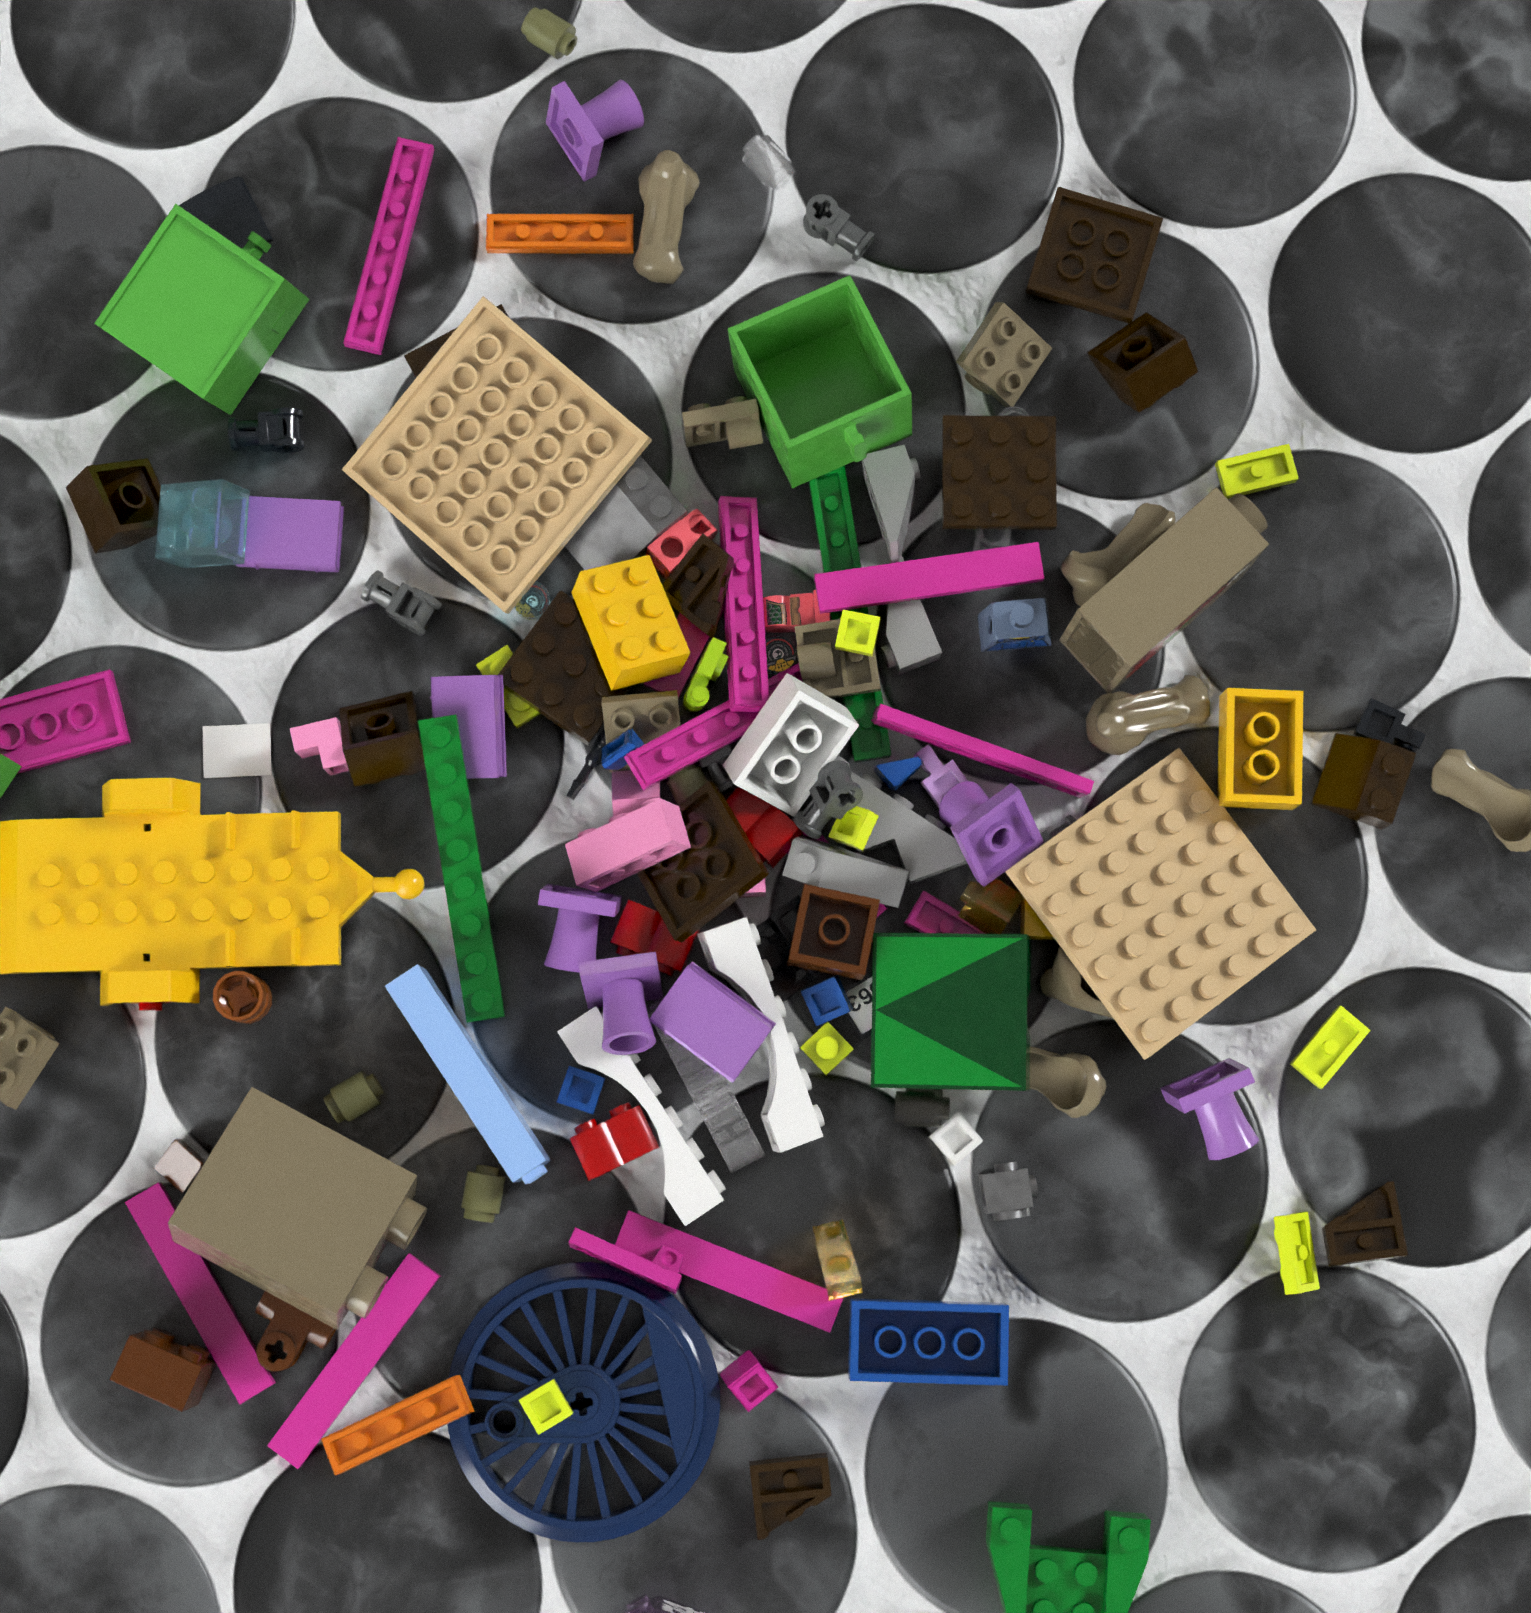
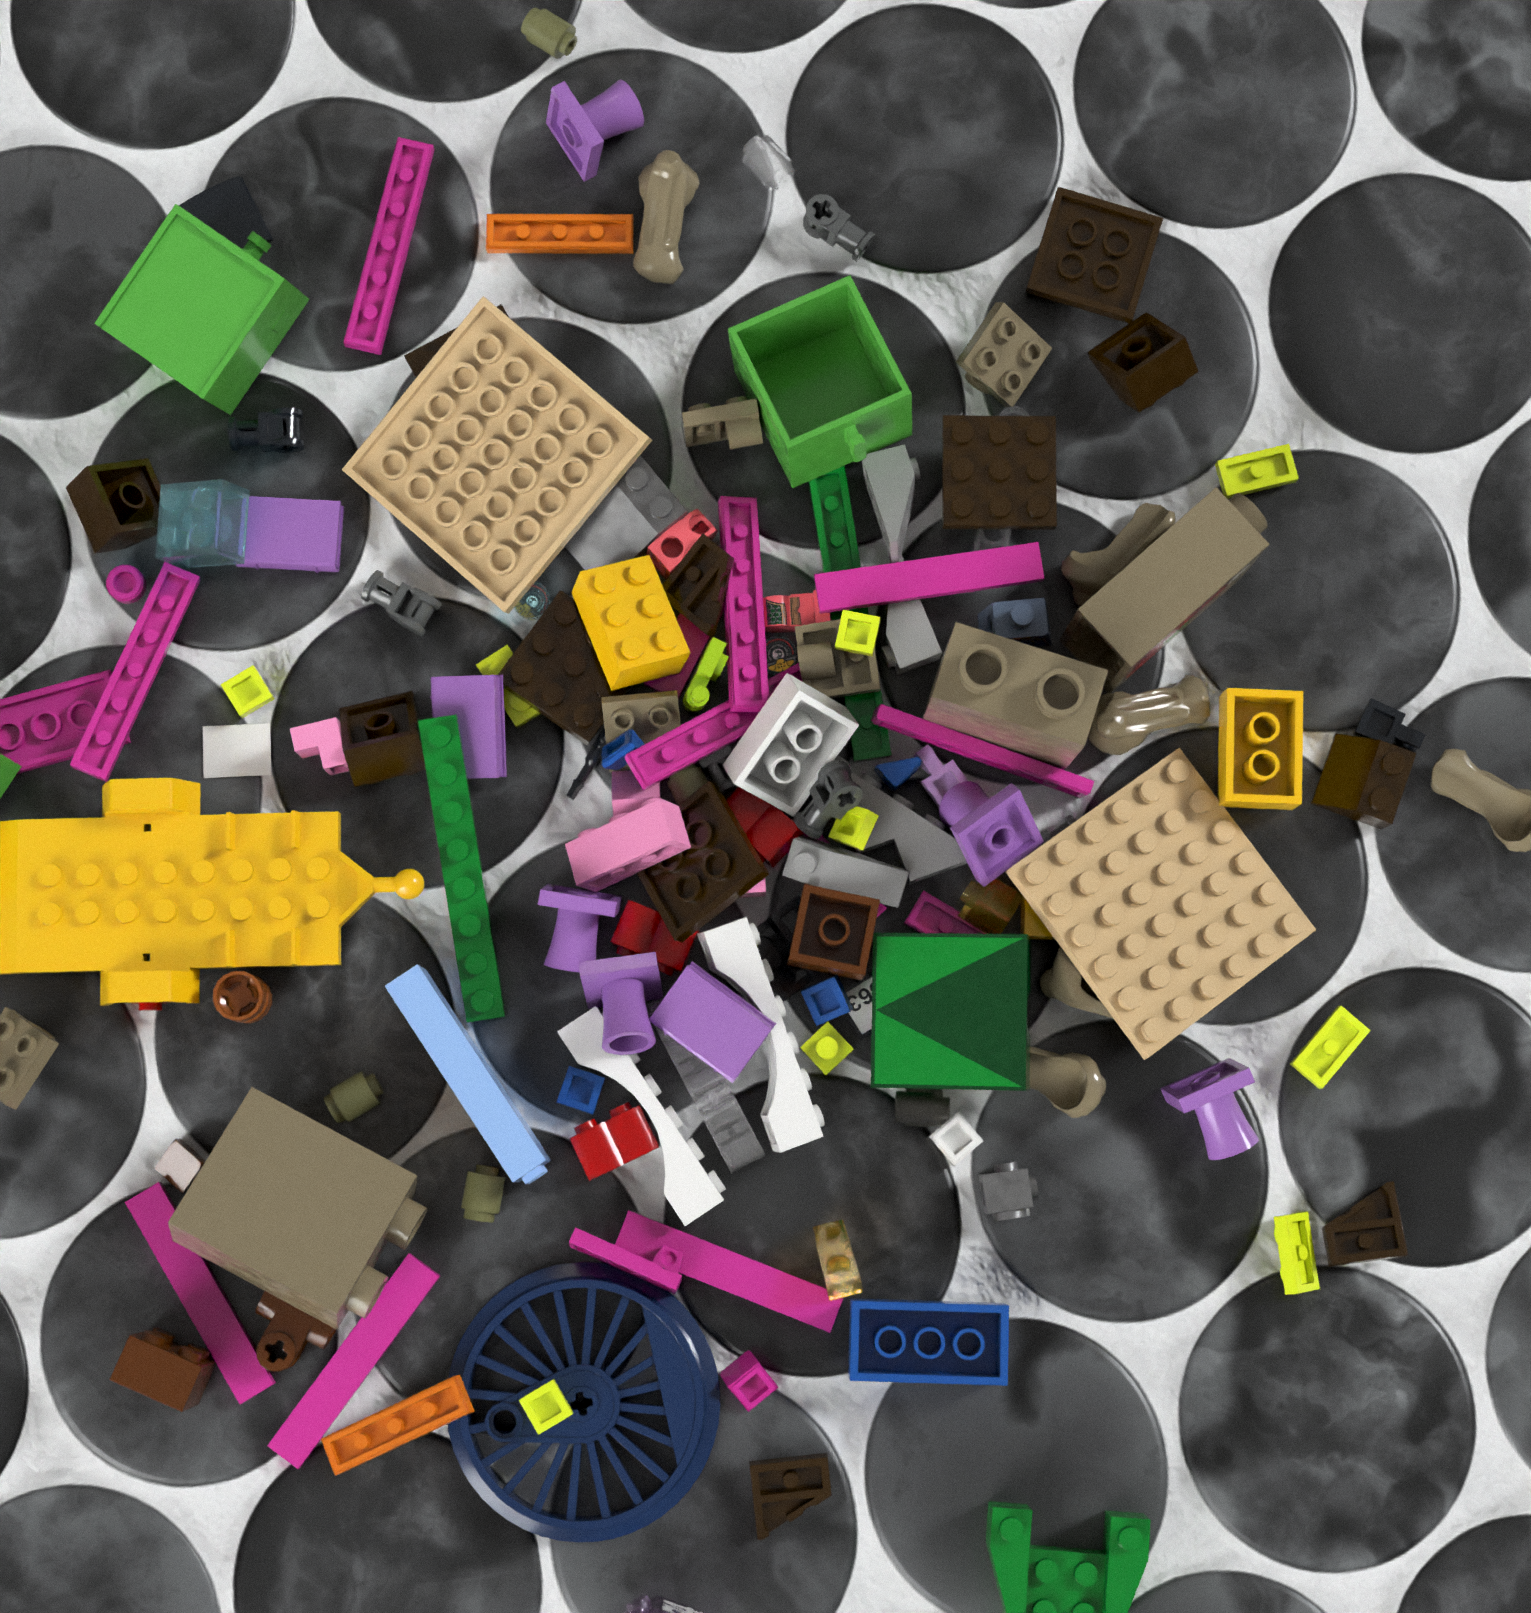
none -> dark pink plate [70,562,200,782]
none -> dark pink tile [106,565,146,604]
none -> neon yellow plate [221,665,275,719]
none -> dark tan brick [922,622,1108,770]

